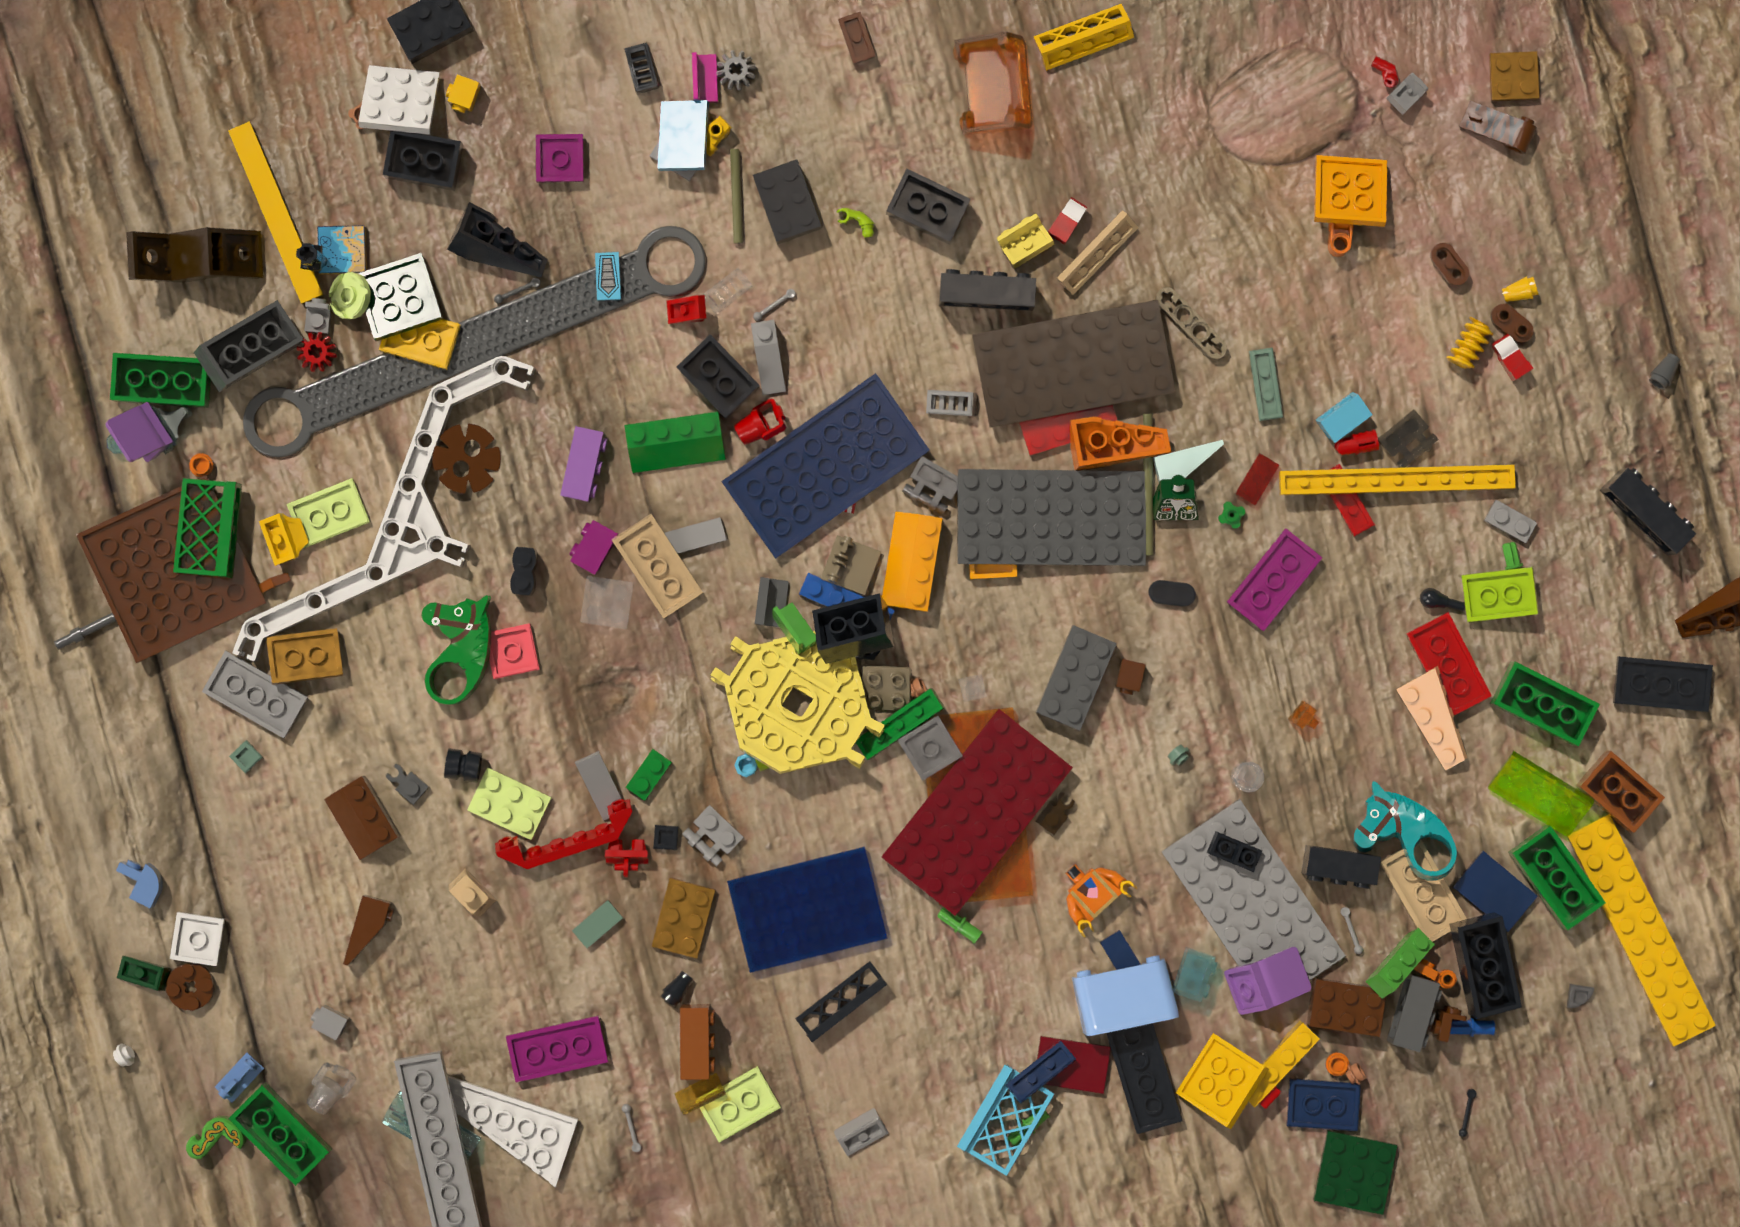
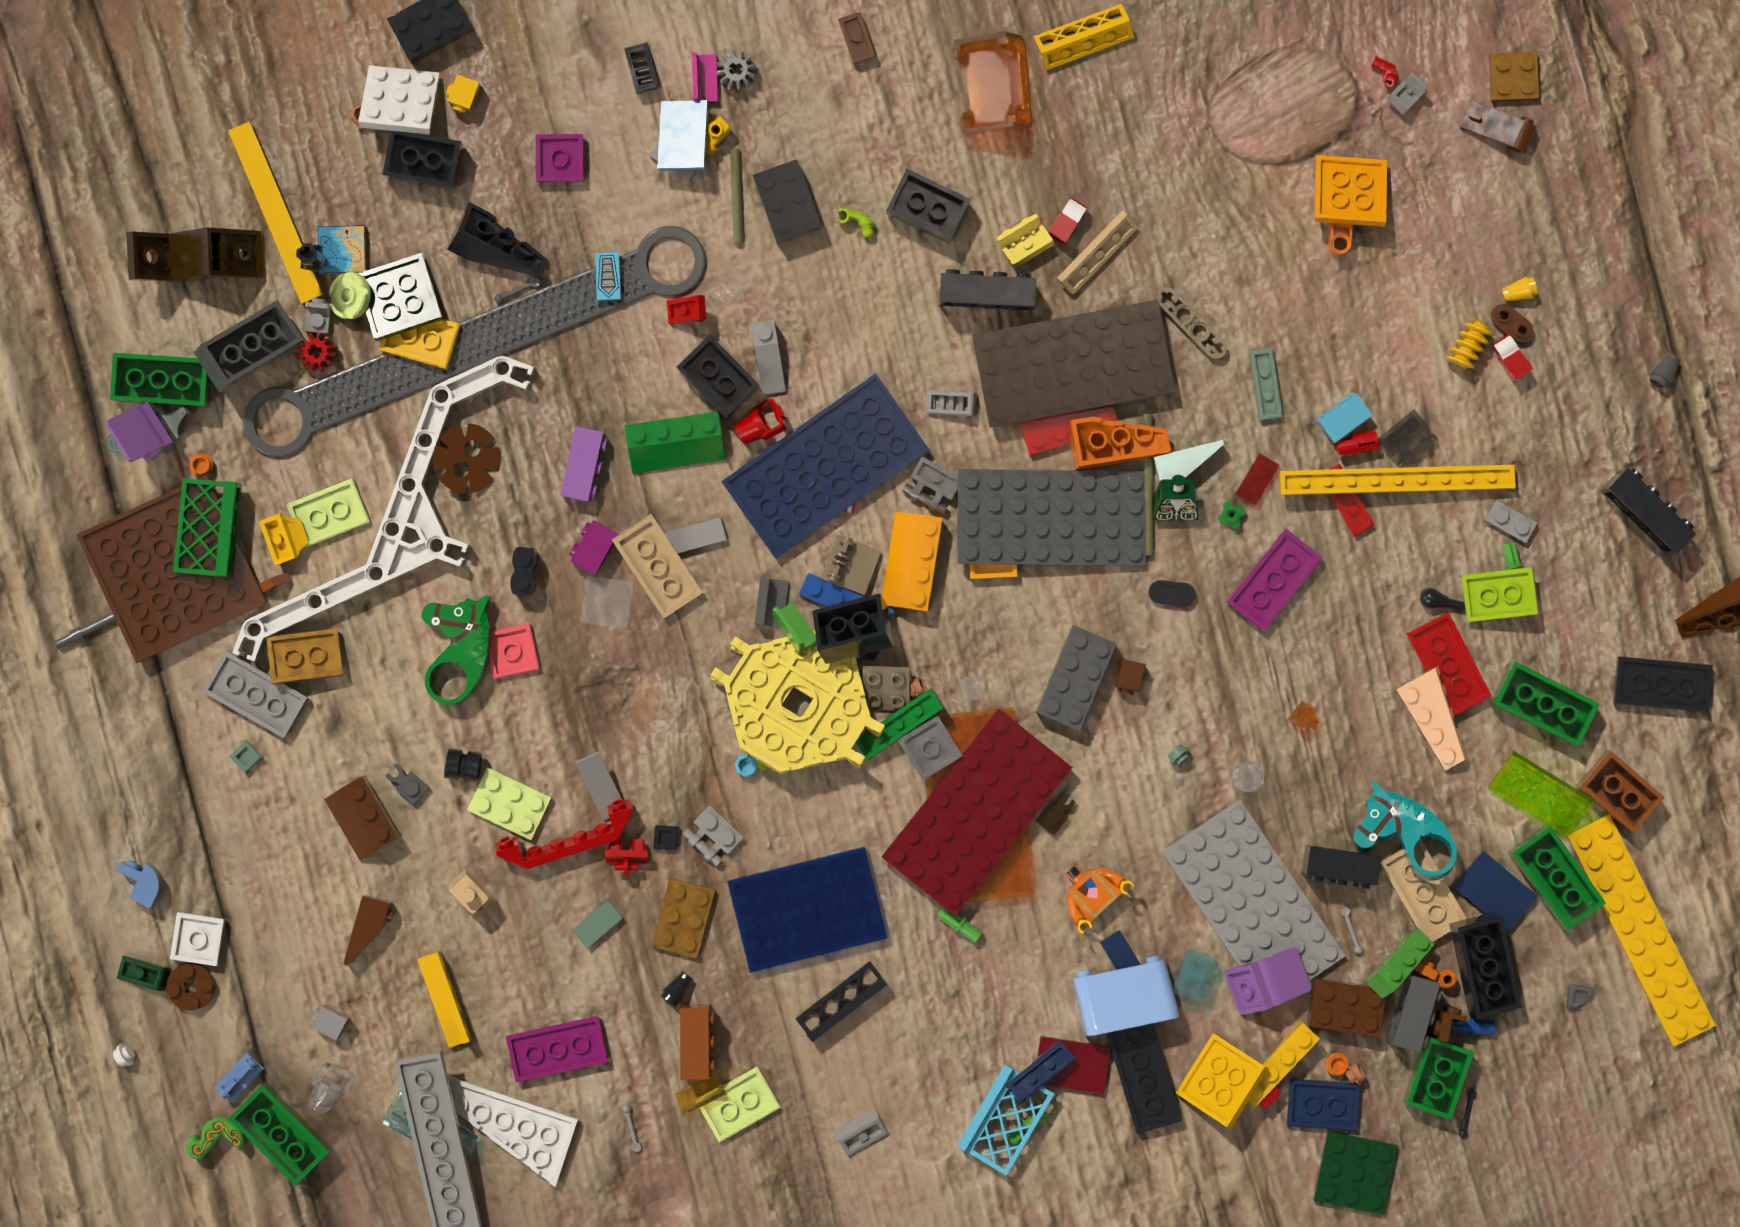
green plate [626,749,672,801] -> none
light grey hinge [753,289,795,321] -> none
black slope [1207,831,1263,872] -> none
reddish brown plate [1430,243,1469,286] -> none
none -> yellow fence [417,951,472,1048]
none -> green brick [1403,1036,1474,1120]

